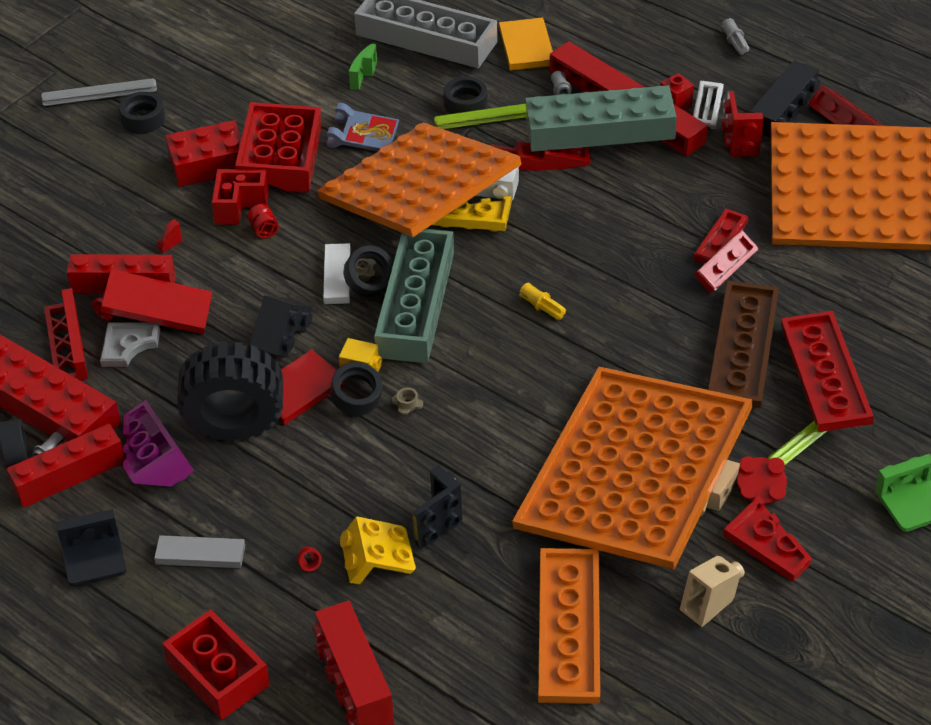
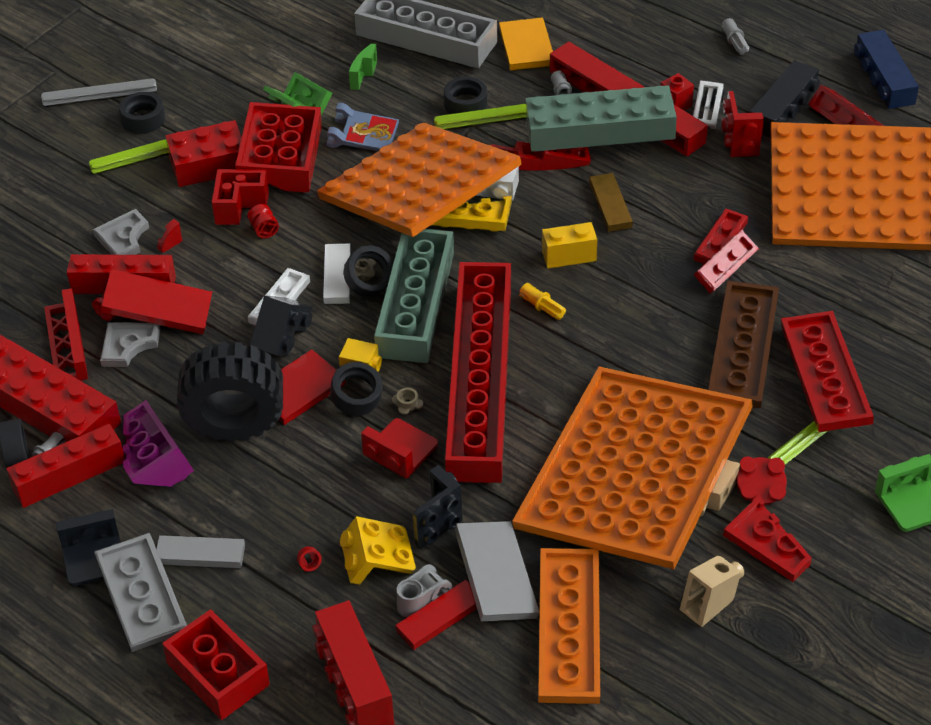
none -> lime axle [89,139,168,174]
none -> light grey tile [93,209,149,255]
none -> light grey tile [94,533,187,652]
none -> white tile [248,268,310,325]
none -> bright green bracket [263,72,333,116]
none -> red bracket [361,418,438,479]
none -> light grey piece [396,564,452,618]
none -> red tile [396,580,477,650]
none -> red brick [445,262,511,483]
none -> light grey tile [454,521,539,622]
none -> yellow brick [542,222,597,268]
none -> pearl gold tile [589,173,633,232]
none -> dark blue brick [854,30,919,109]

